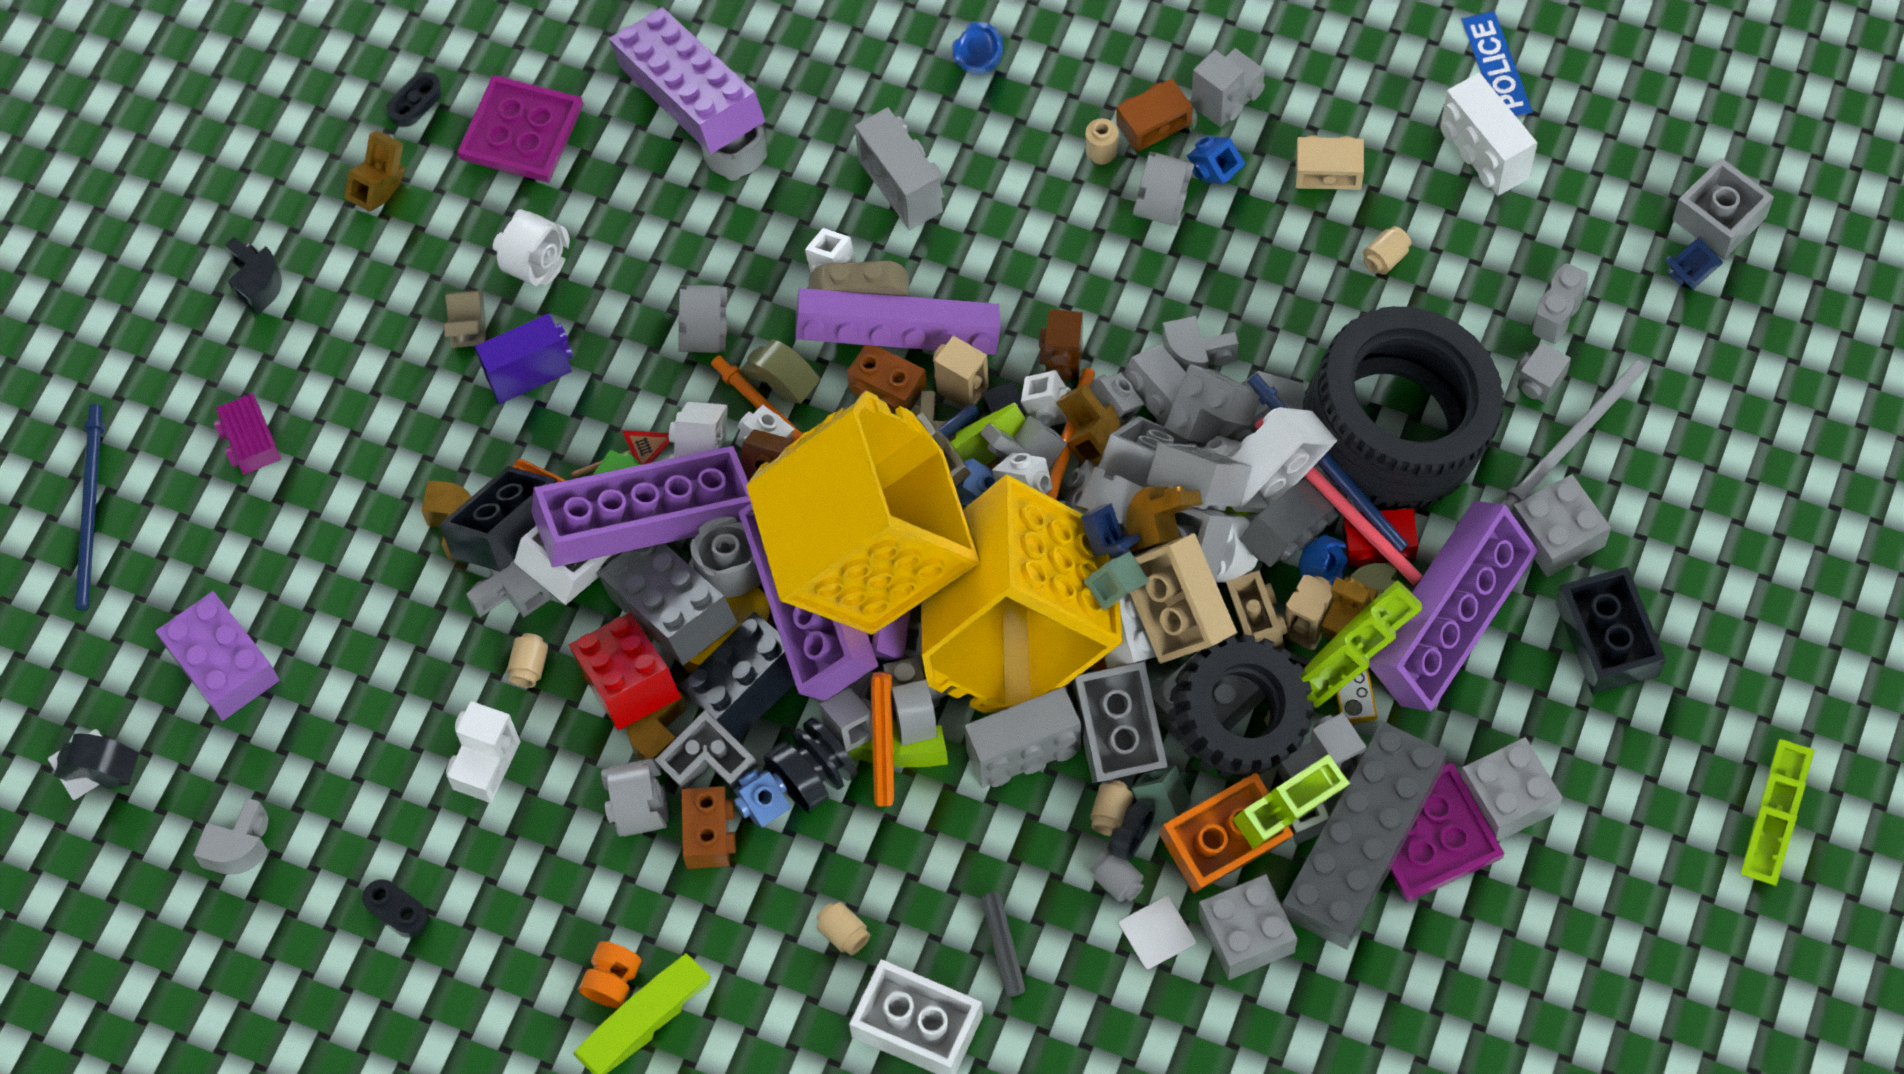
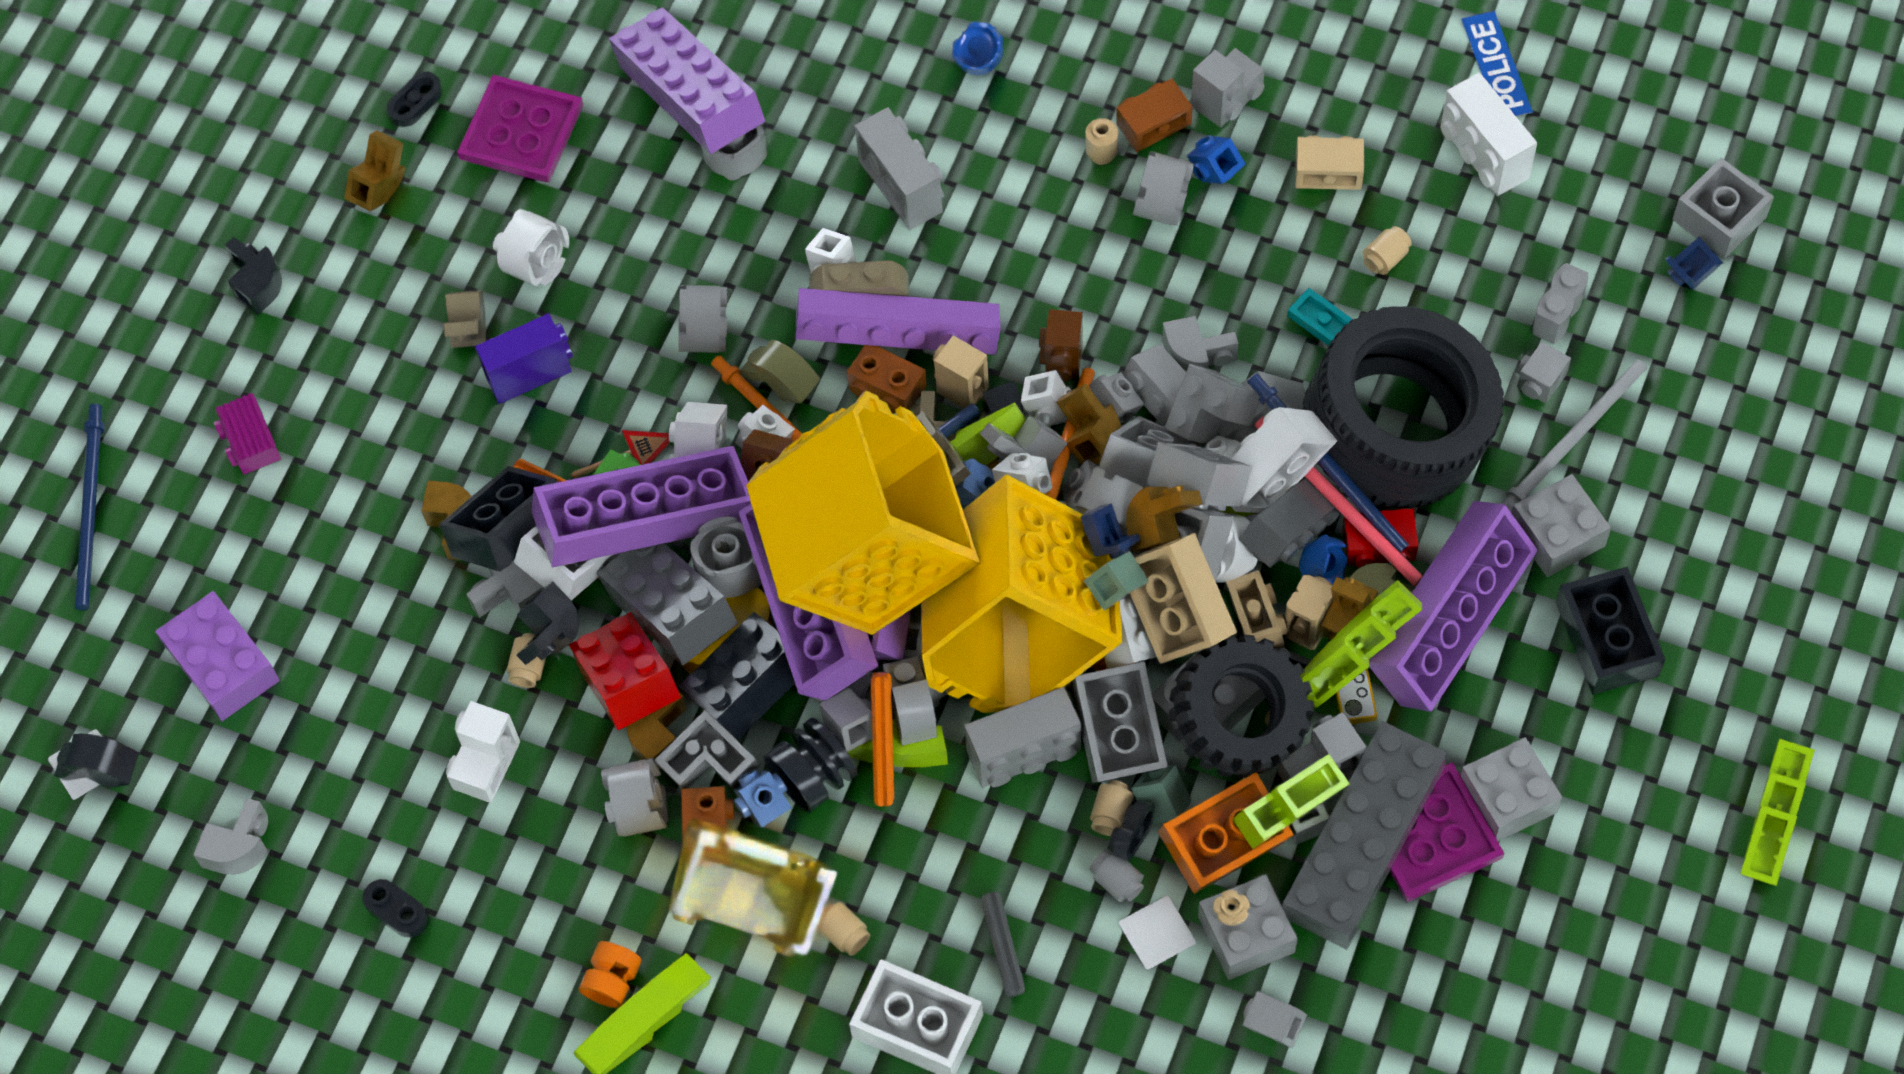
none -> black brick [516,581,579,665]
none -> clear yellow windscreen [668,818,837,957]
none -> tan plate [1213,890,1250,926]
none -> light grey brick [1242,991,1307,1049]
none -> teal plate [1287,288,1352,346]

